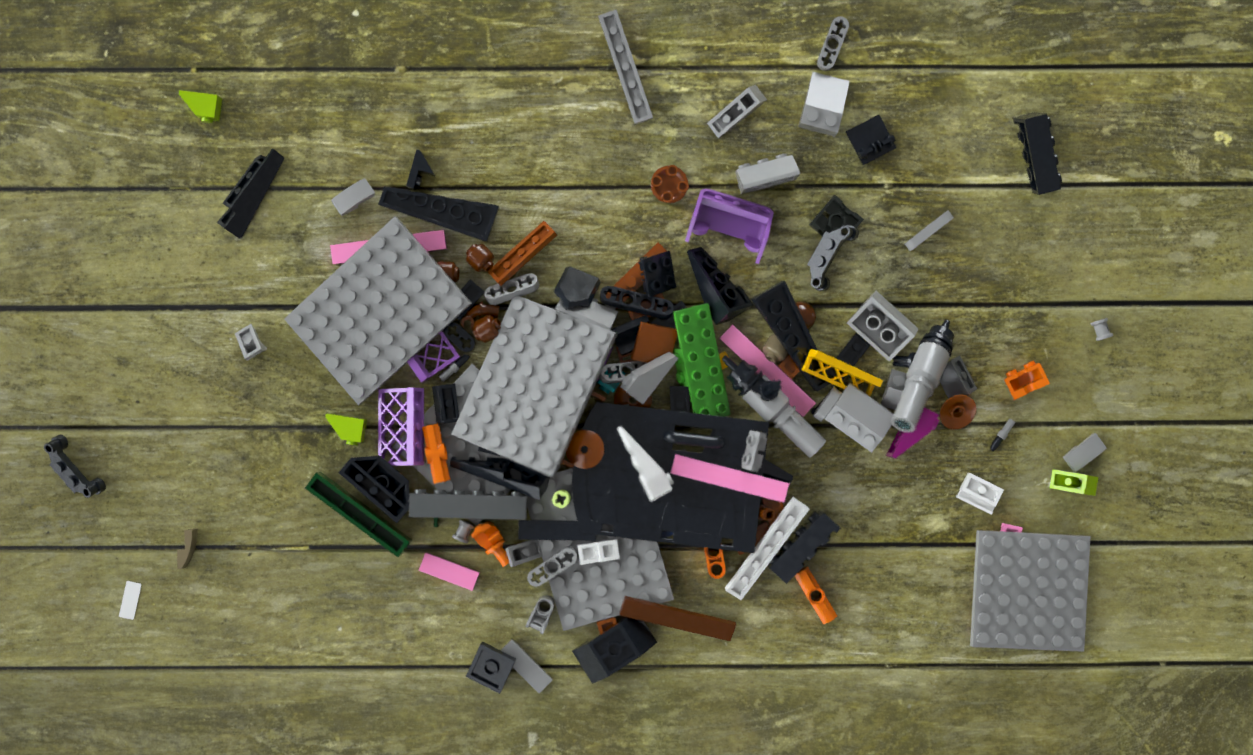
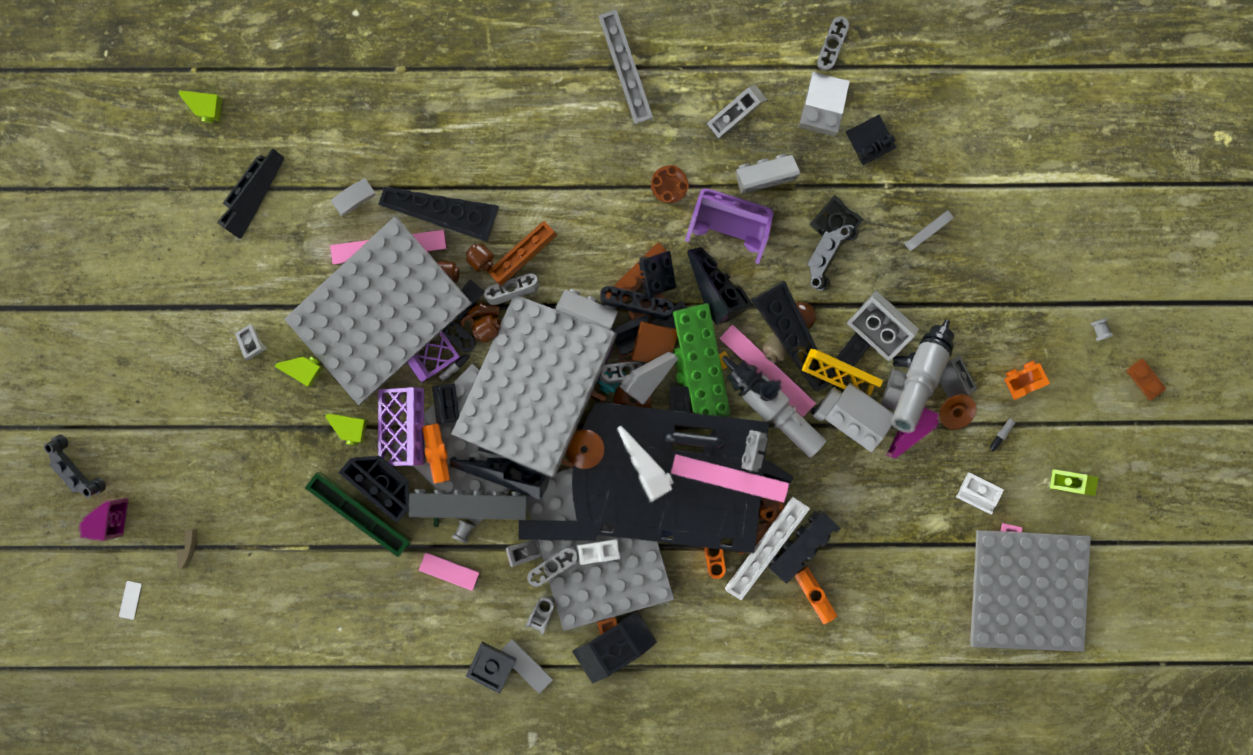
black slope [406,149,436,191] -> none
orange piece [471,521,510,567] -> none
yellowish green bush [552,489,571,508] -> none
black tile [554,266,601,310] -> none
reddish brown tile [619,596,736,641] -> none
dark orange plate [777,355,800,380] -> none
black wedge [1013,112,1062,195] -> none
light grey slope [1063,433,1107,472] -> none
none -> magenta slope [79,498,129,541]
none -> lime slope [275,356,323,387]
none -> dark orange plate [1126,359,1166,401]

